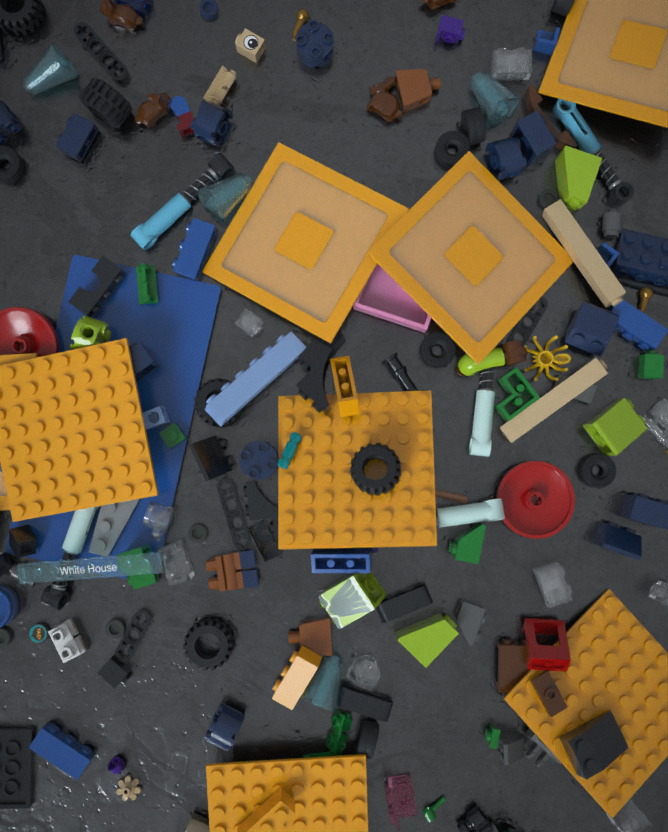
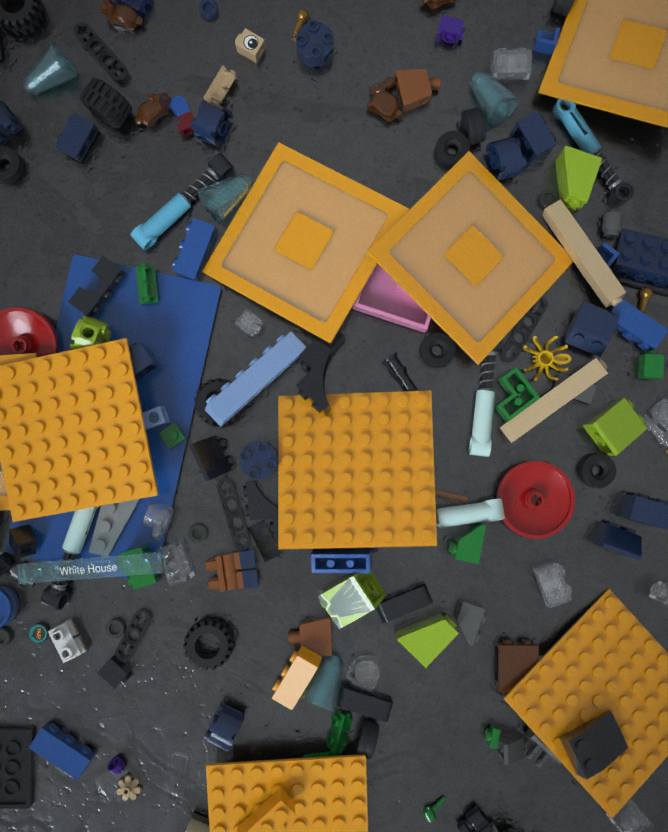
teal axle [277,432,302,469] -> none
light orange brick [330,356,360,417] -> none
black tyre [350,443,401,496] -> none
clear pink bracket [385,774,417,831] -> none
piece [456,340,527,377] -> none
red window [522,618,571,672] -> none
reddish brown slope [525,84,577,150] -> none
reddish brown plate [530,671,568,717] -> none

